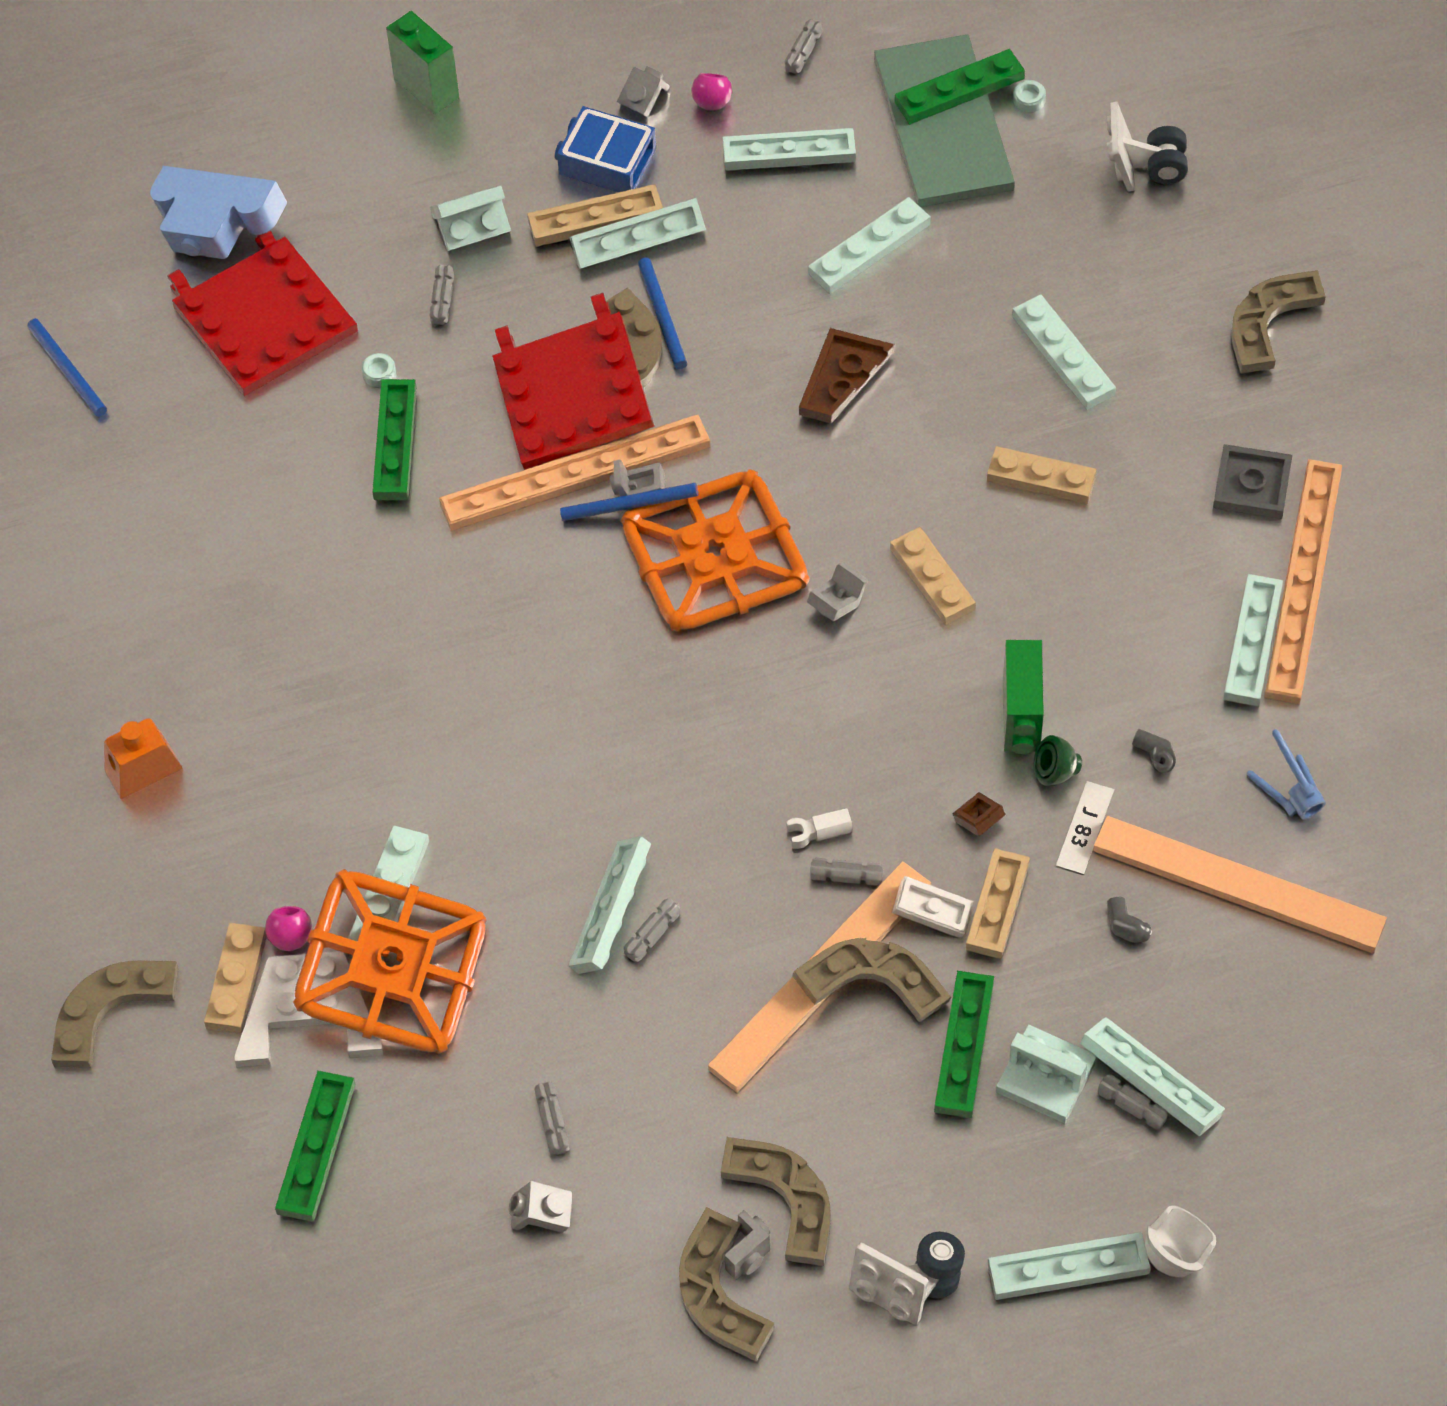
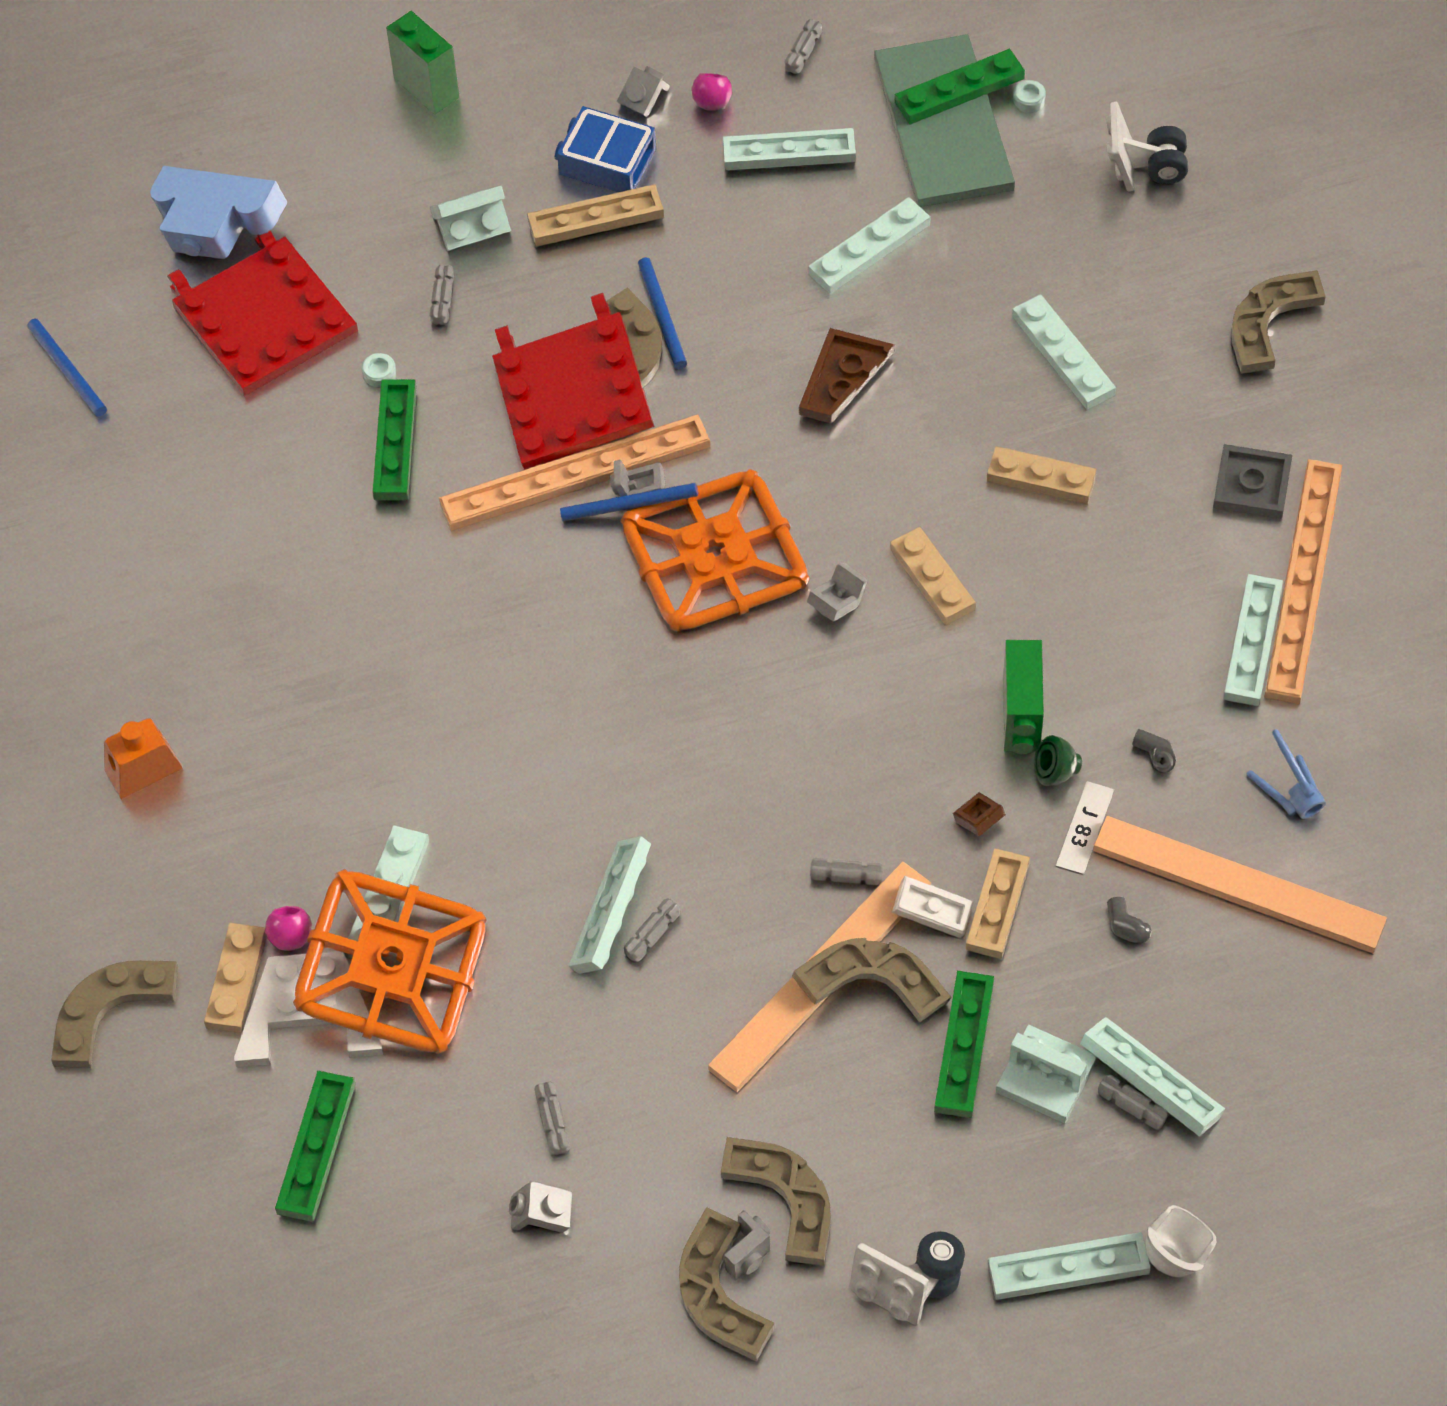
light aqua plate [569,198,706,269] -> none
white bar [786,808,853,849] -> none

